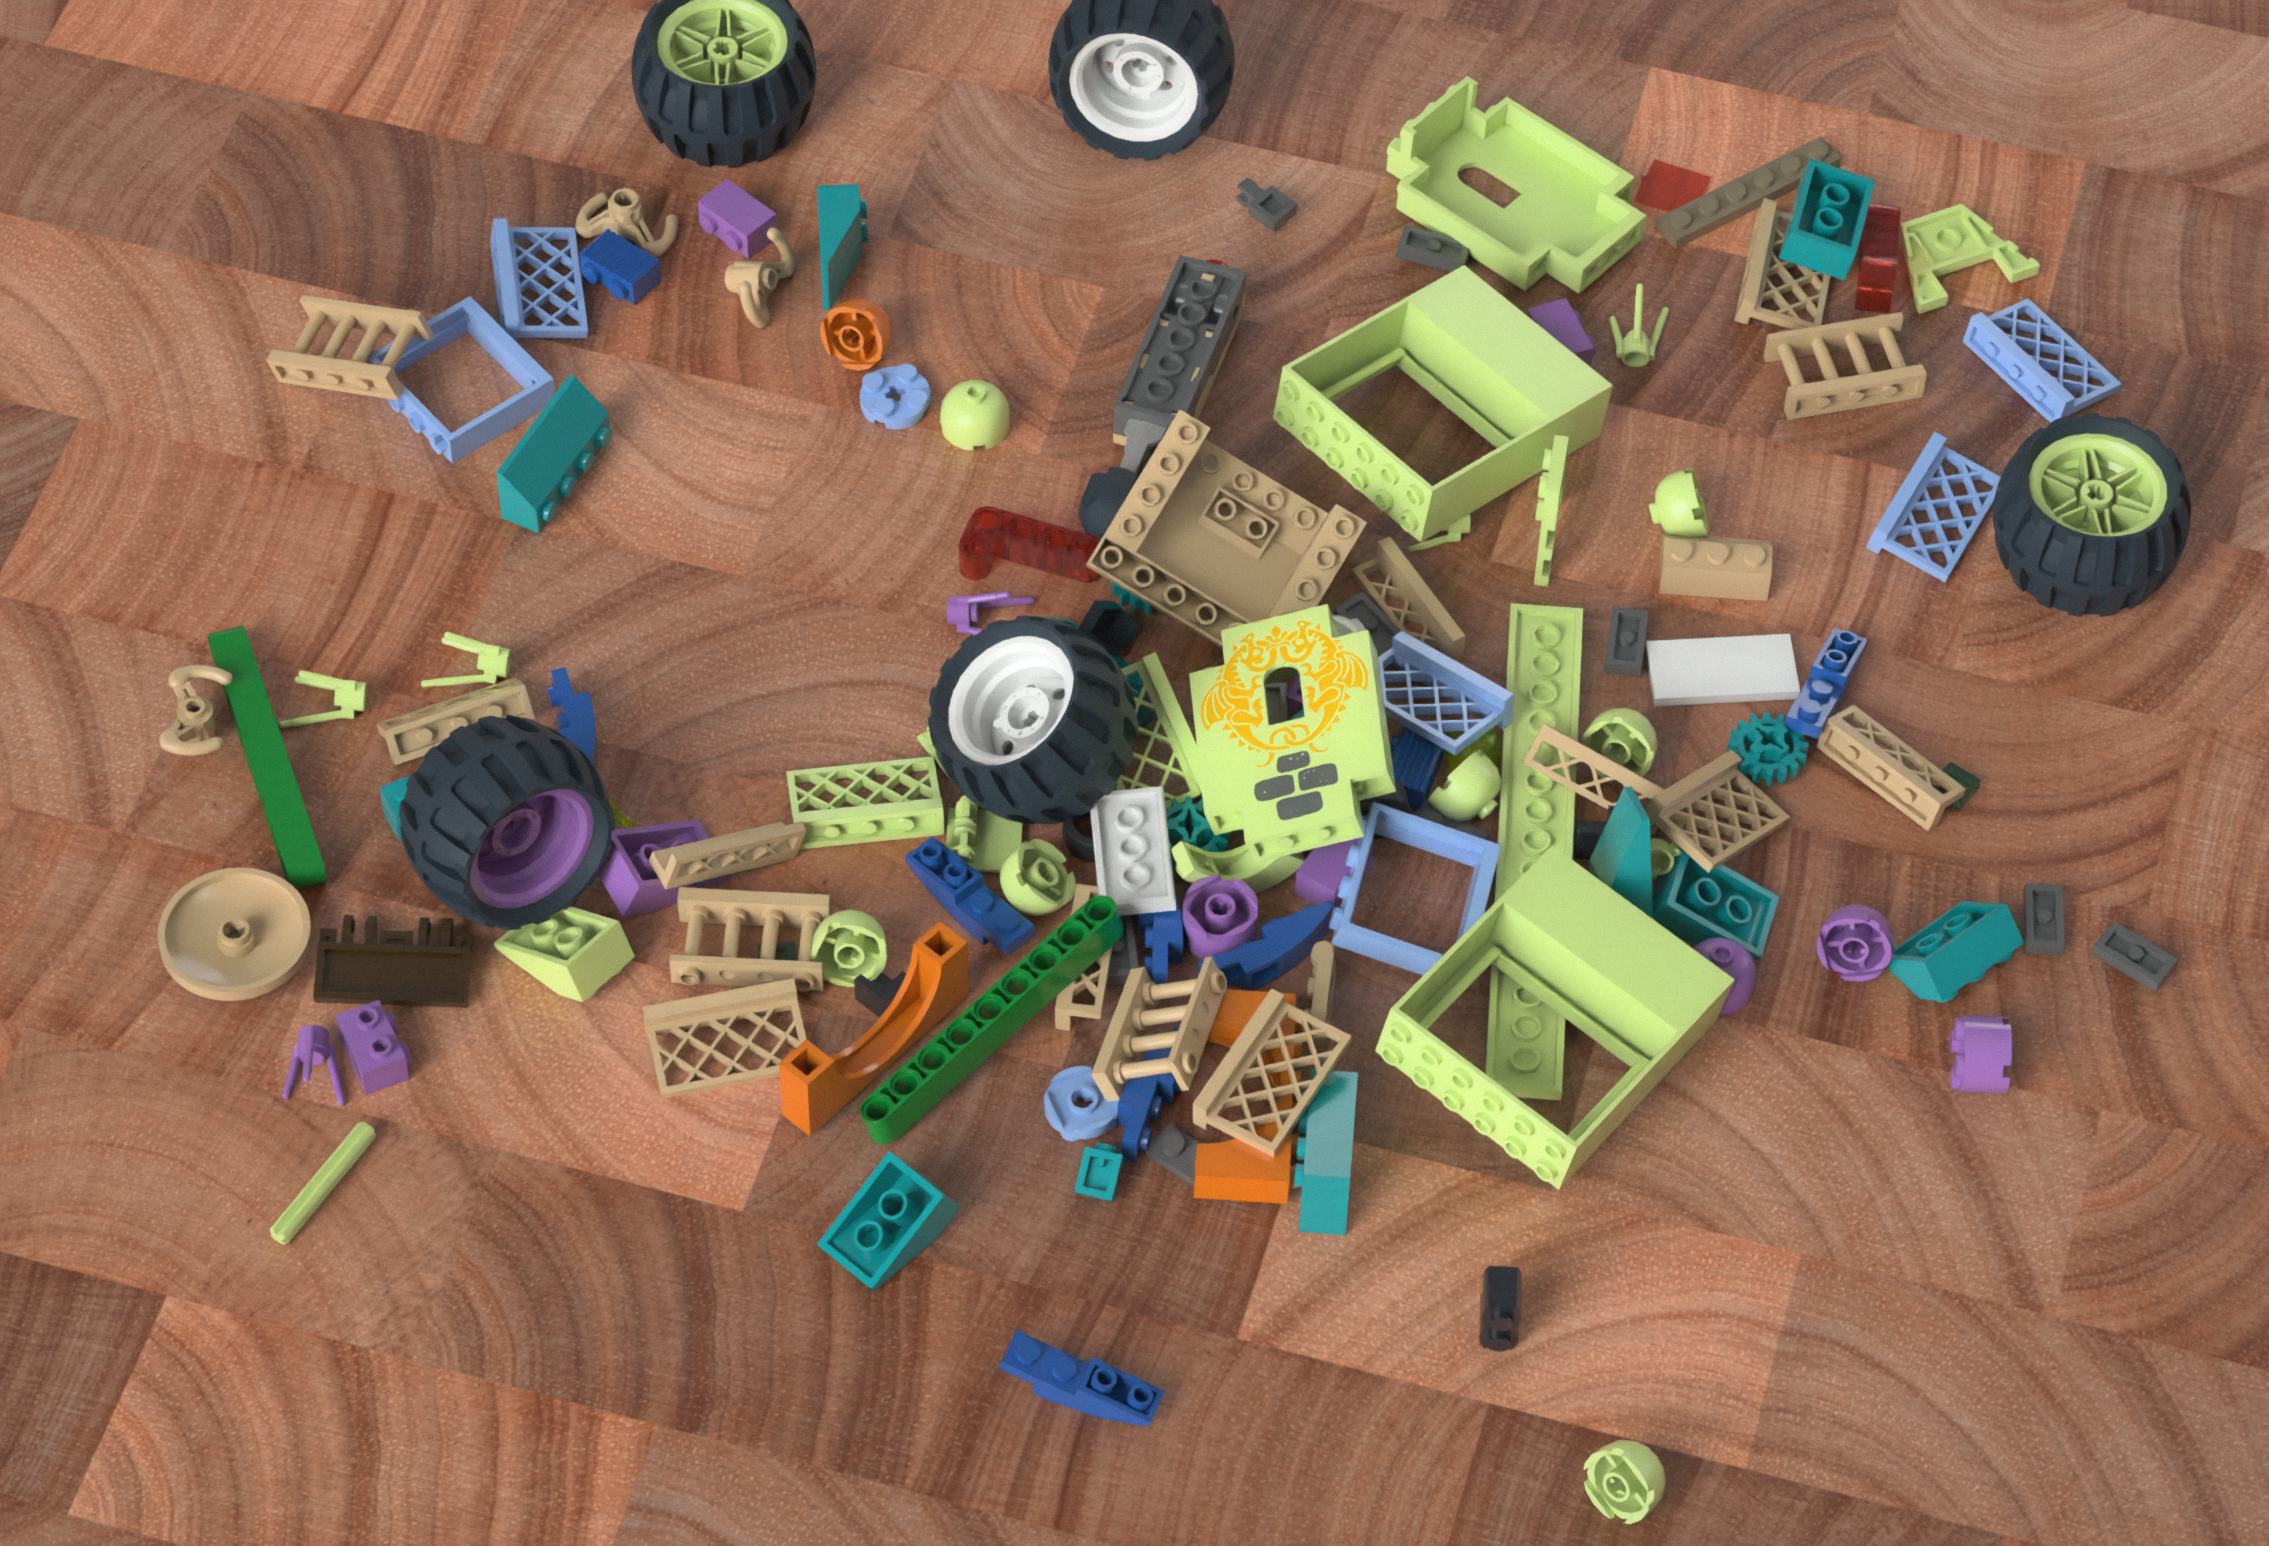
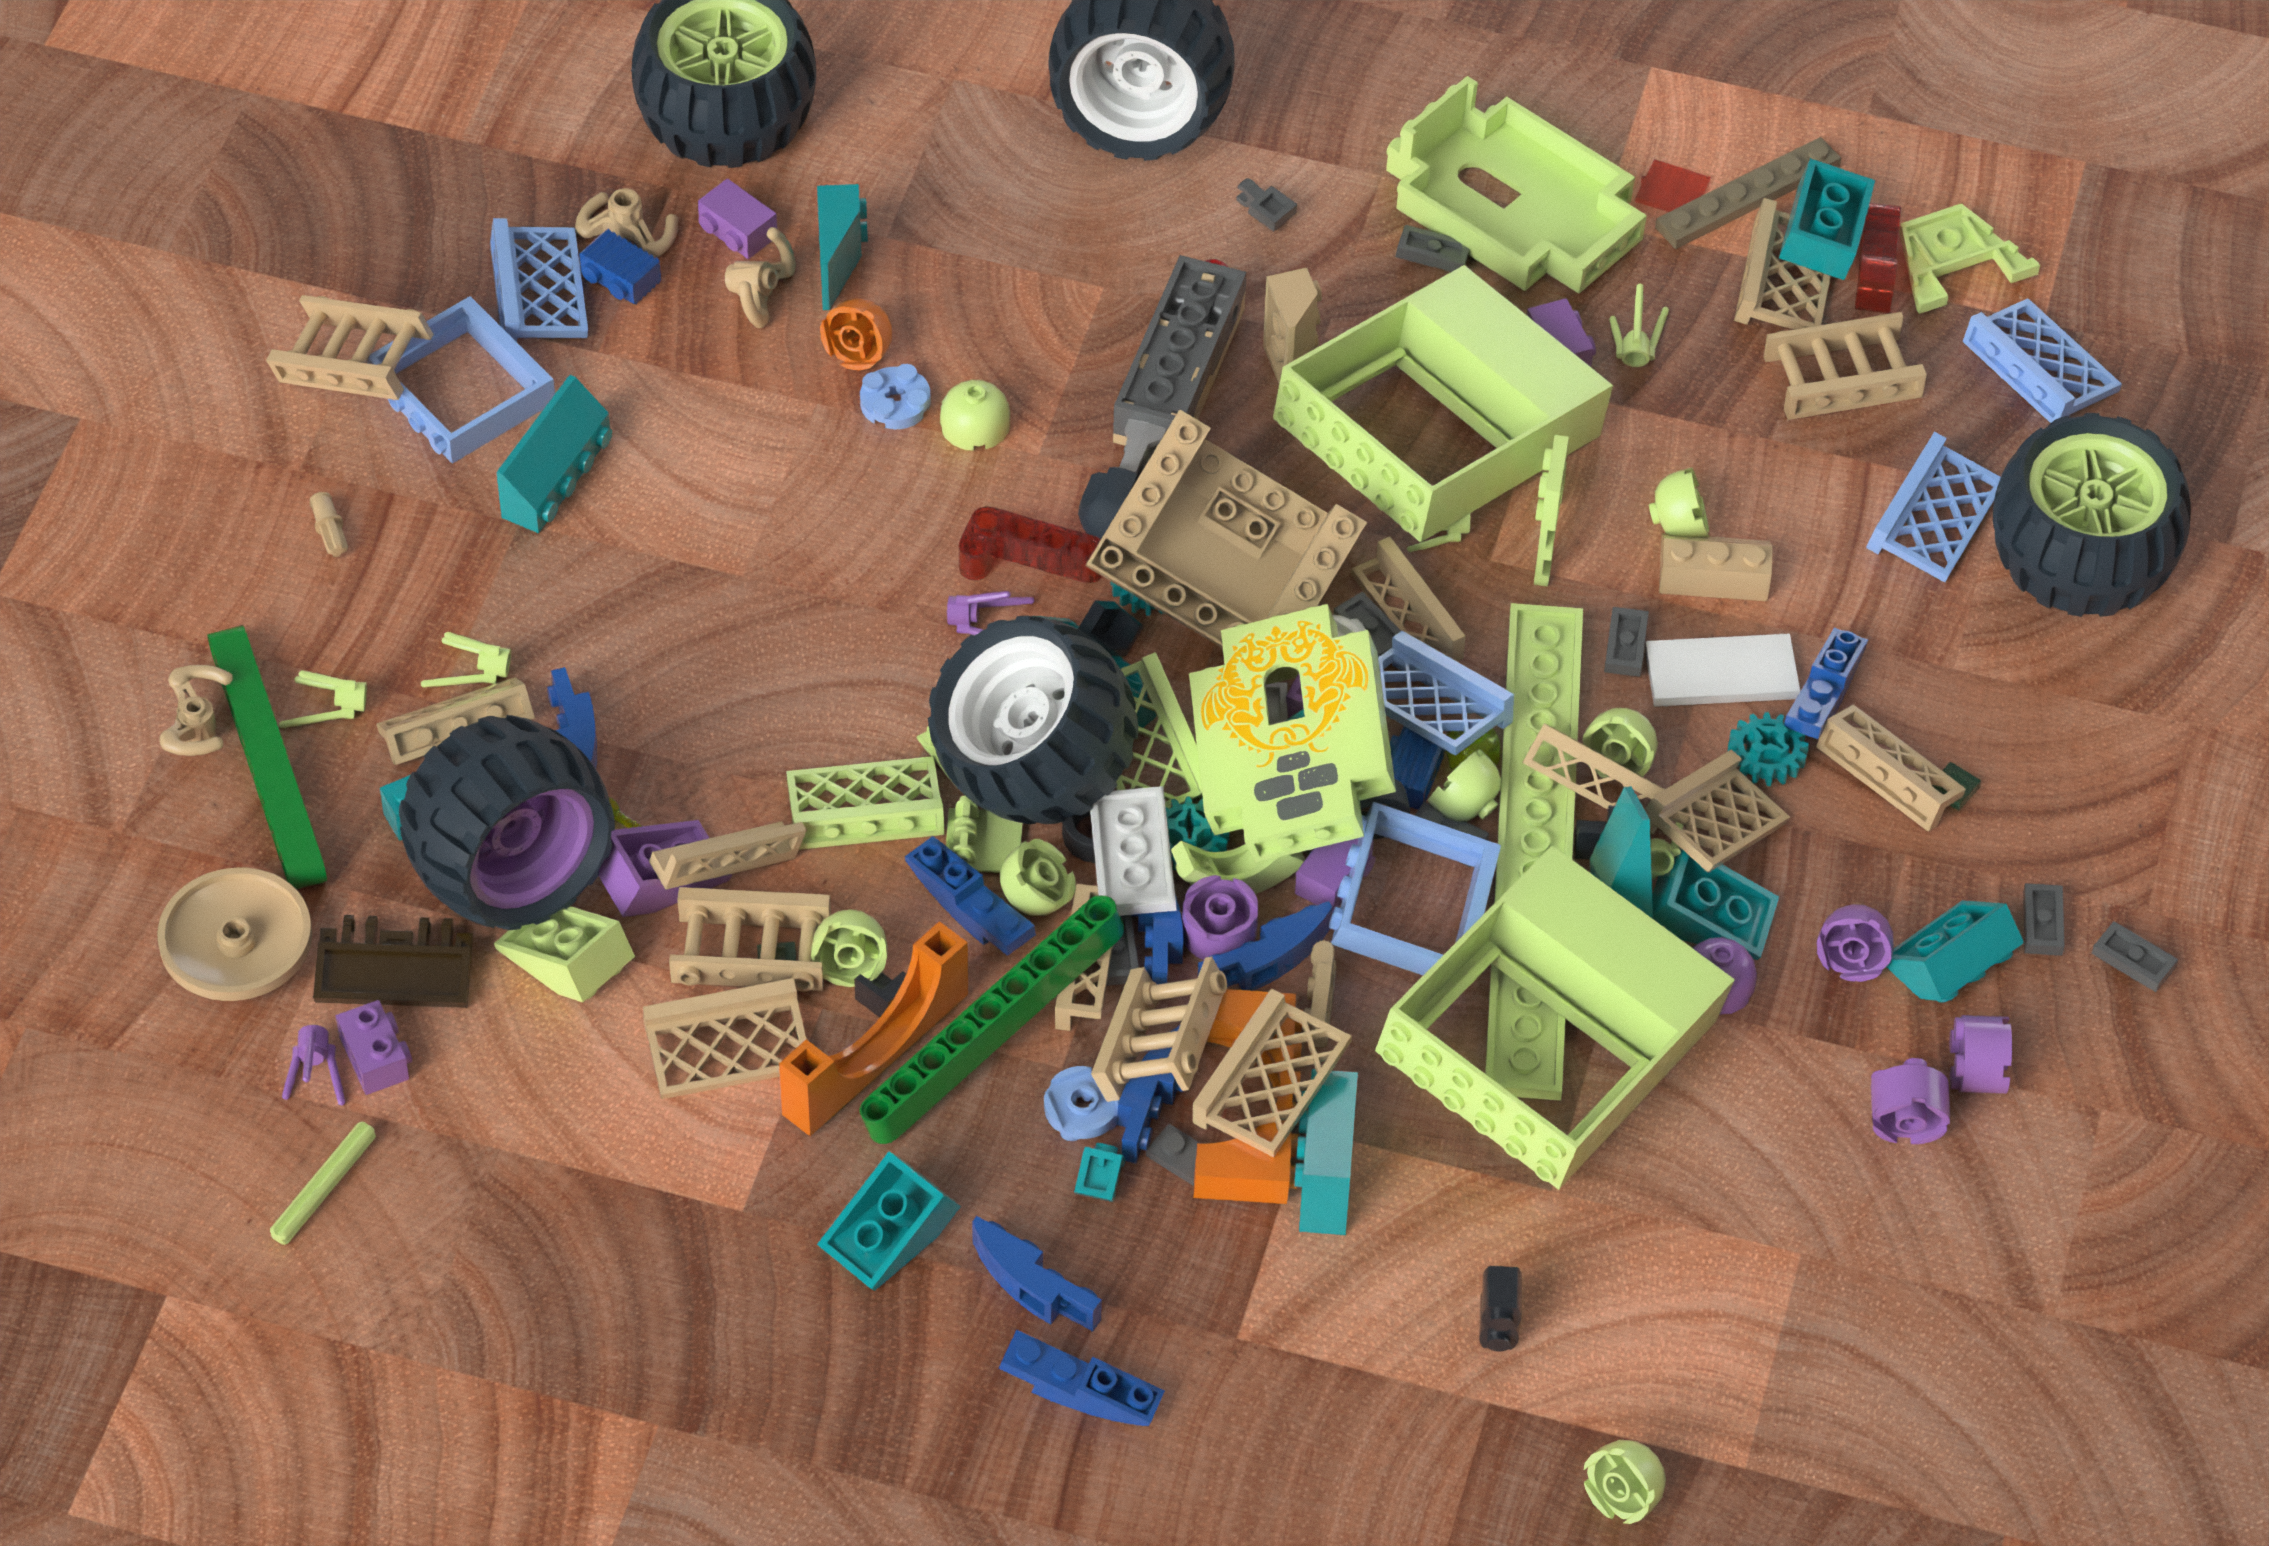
none -> tan axle [309,492,348,557]
none -> blue slope [972,1216,1102,1331]
none -> tan slope [1263,268,1322,384]
none -> medium lavender brick [1871,1058,1950,1144]

